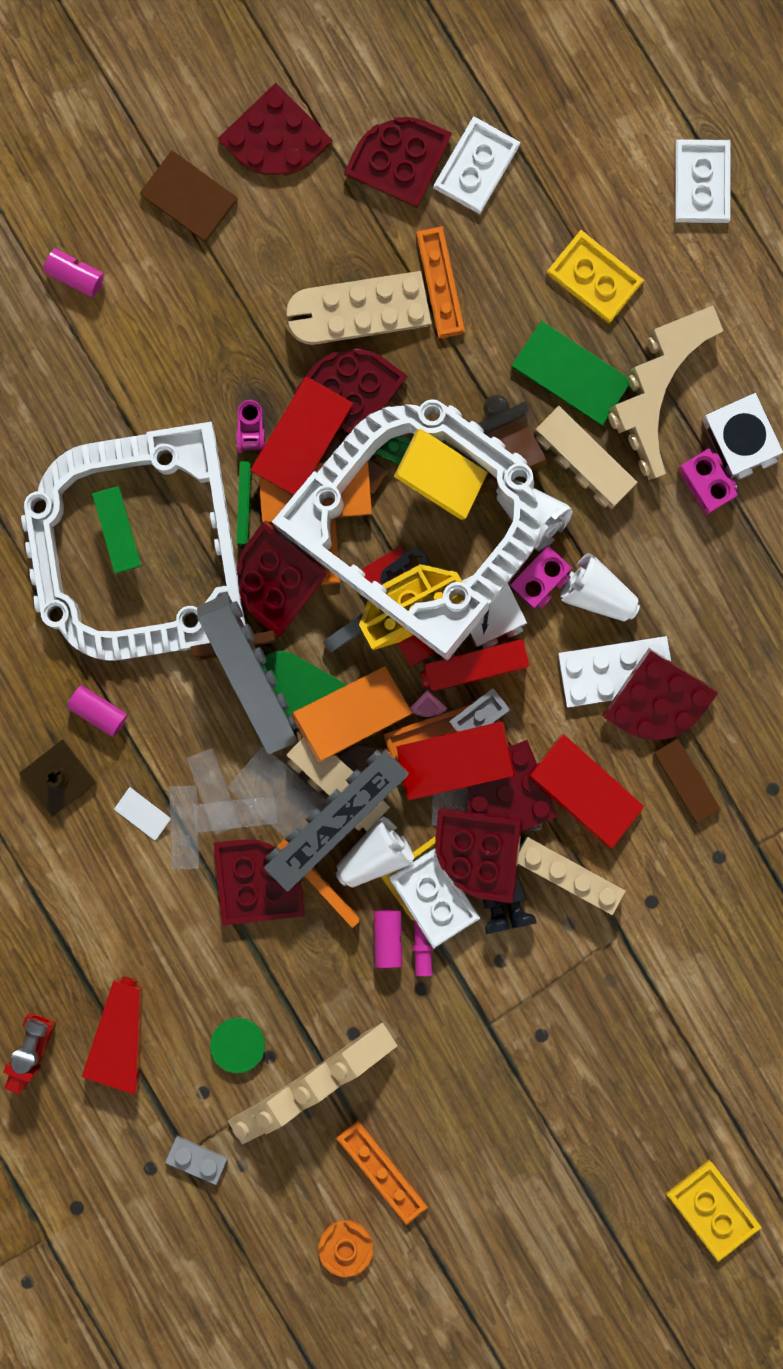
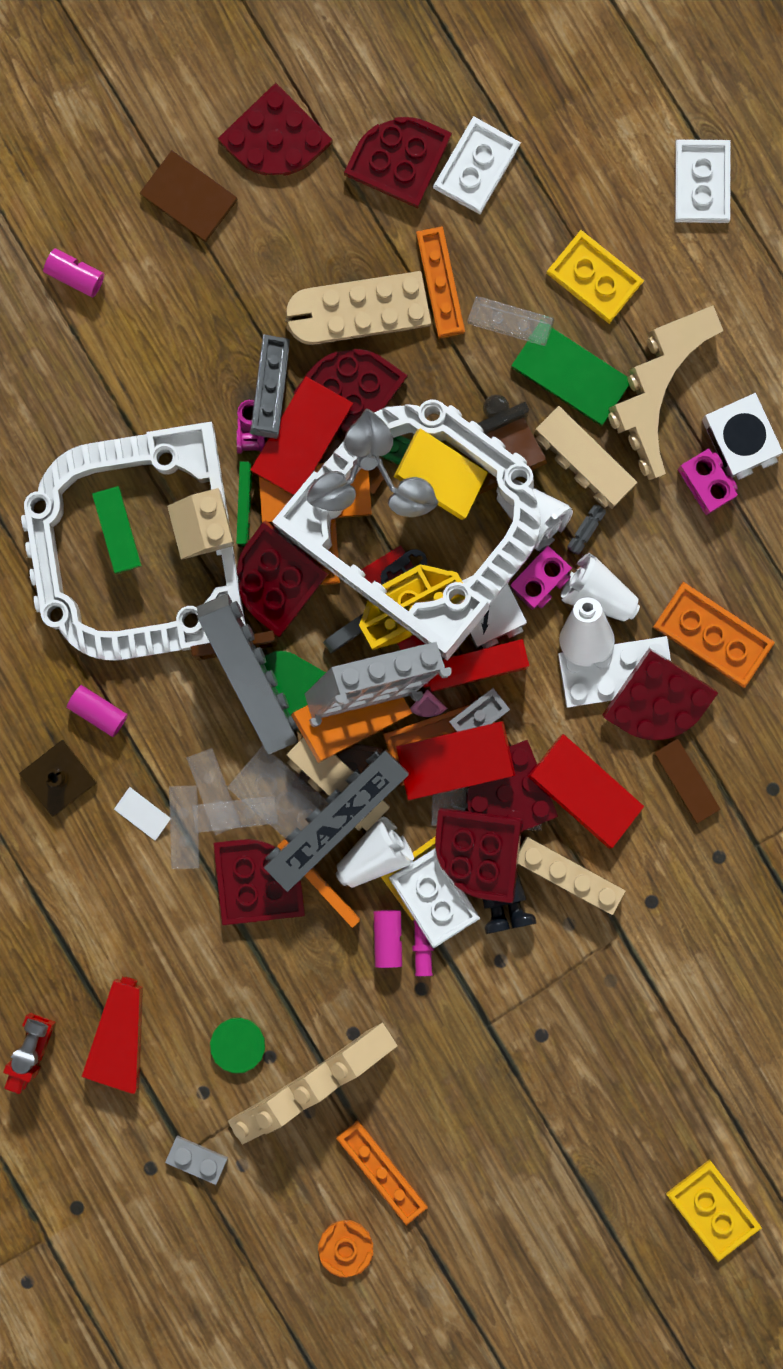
none -> tan slope [167,488,235,560]
none -> dark grey tile [250,334,290,439]
none -> light grey window [305,642,451,727]
none -> flat silver plant [307,409,438,517]
none -> clear tile [467,296,554,346]
none -> white cone [559,598,615,667]
none -> dark grey axle [567,504,606,555]
none -> orange tile [652,582,775,688]

